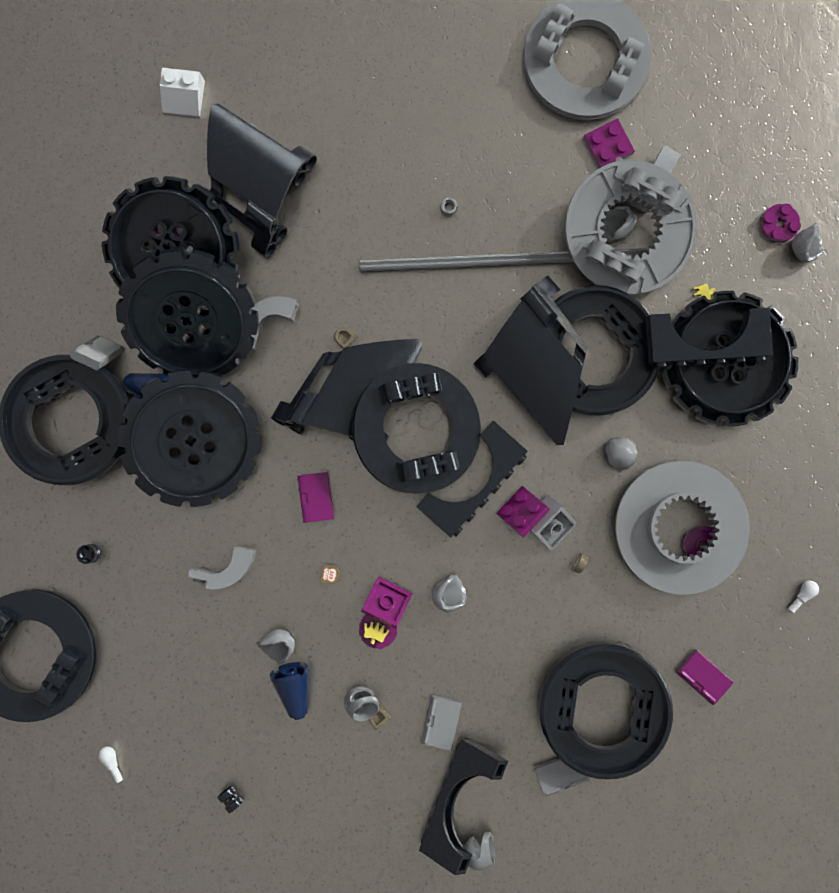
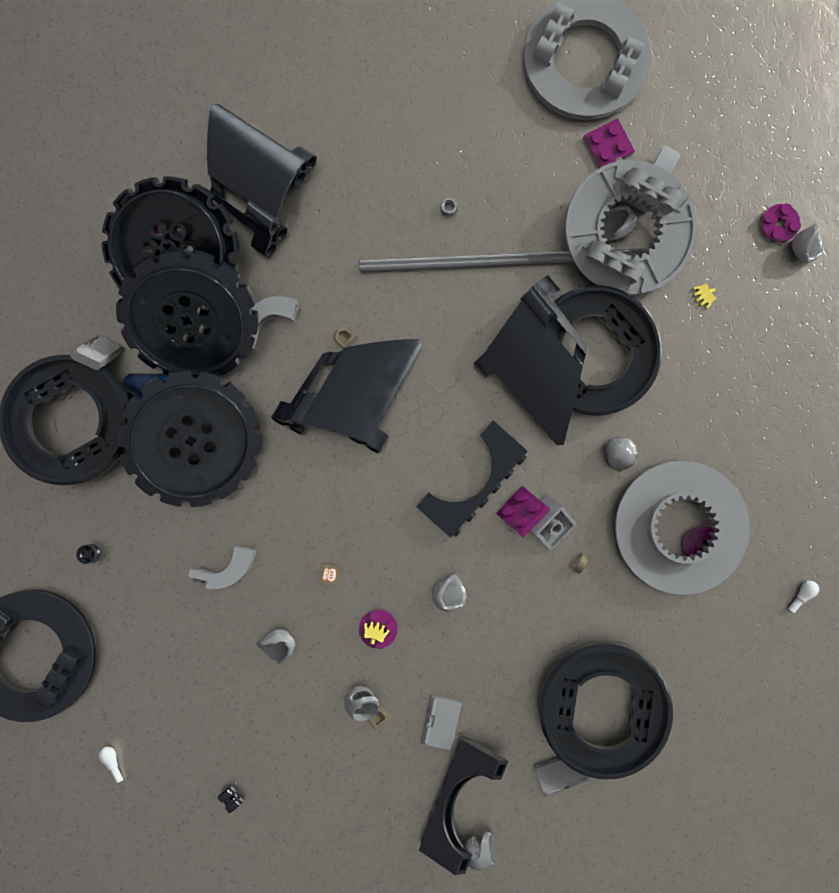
white slope [160,68,205,118] -> none
dark blue cone [270,662,309,720] -> none
magenta piece [297,472,334,523] -> none
black piece [352,363,481,494] -> none
magenta plate [361,577,412,629] -> none
black arch [646,308,773,368] -> none
black piece [661,290,799,427] -> none
magenta piece [676,649,733,705] -> none

